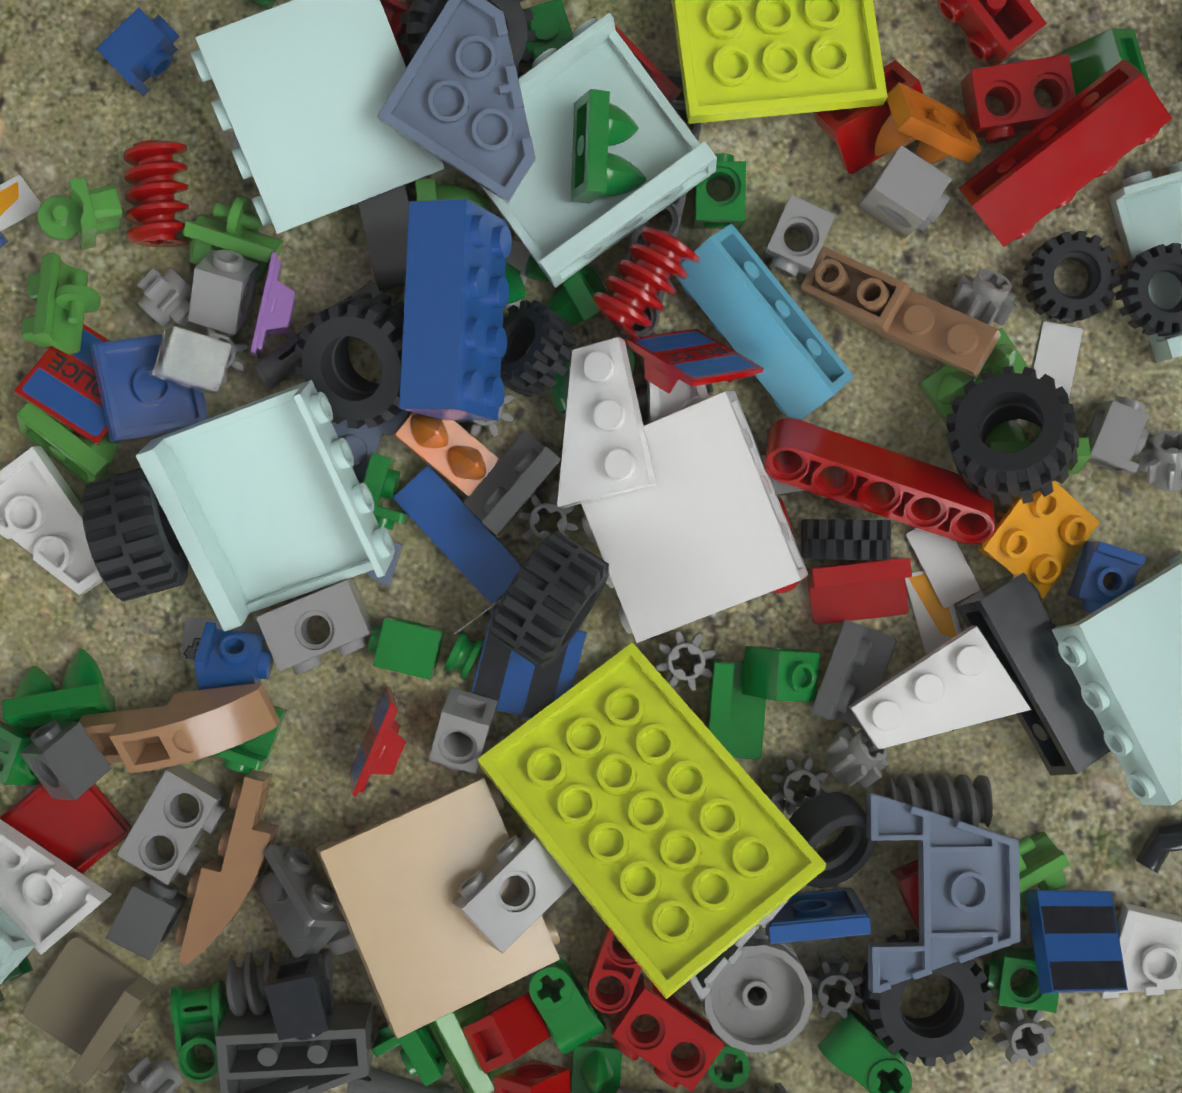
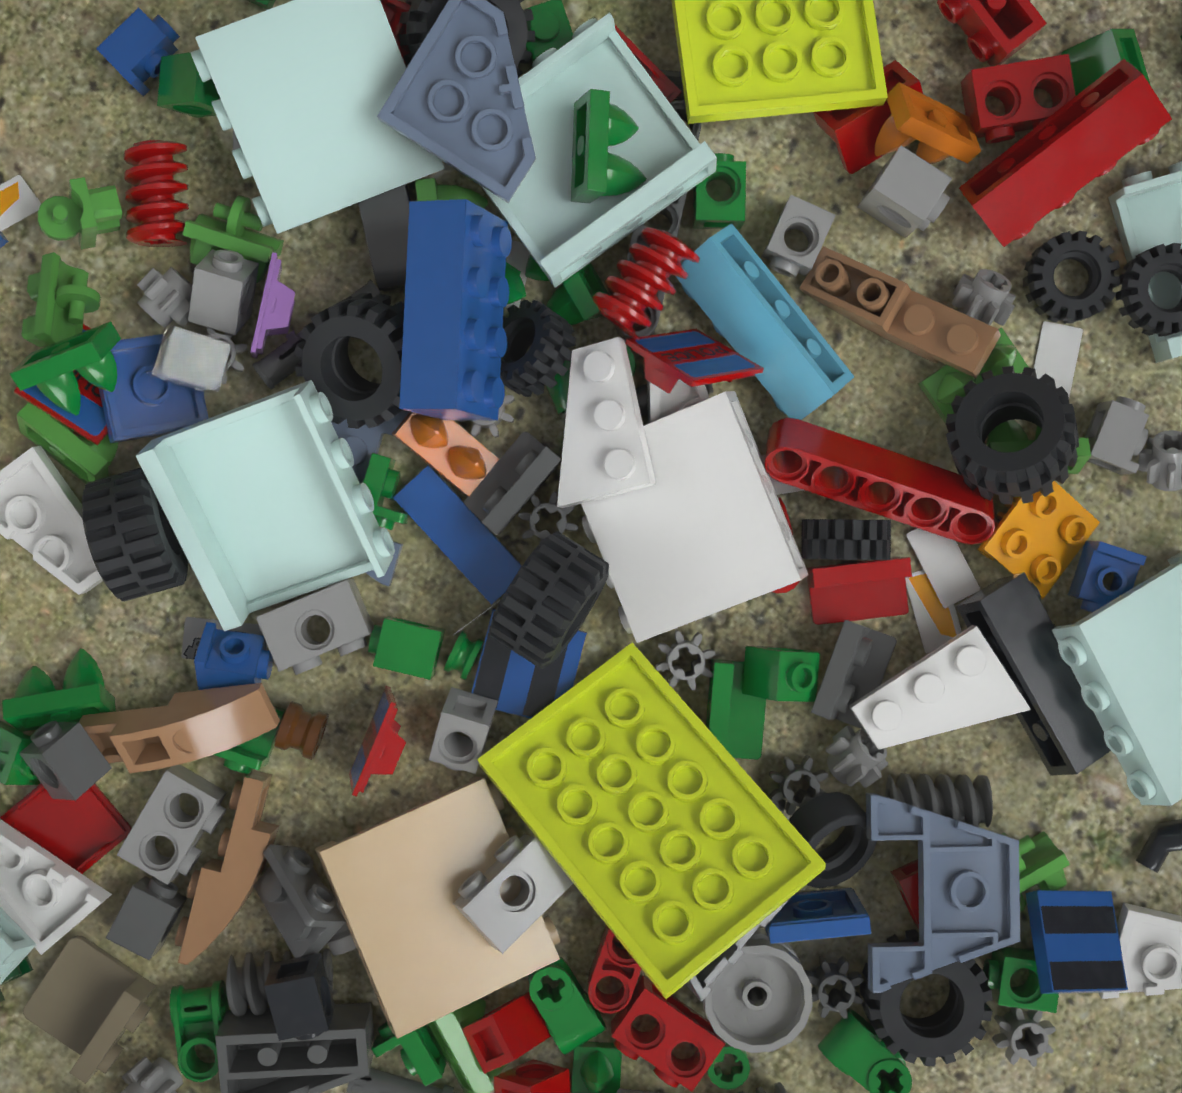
none -> green tile [10,321,121,416]
none -> green brick [157,52,220,118]
none -> reddish brown wheel [274,701,329,760]

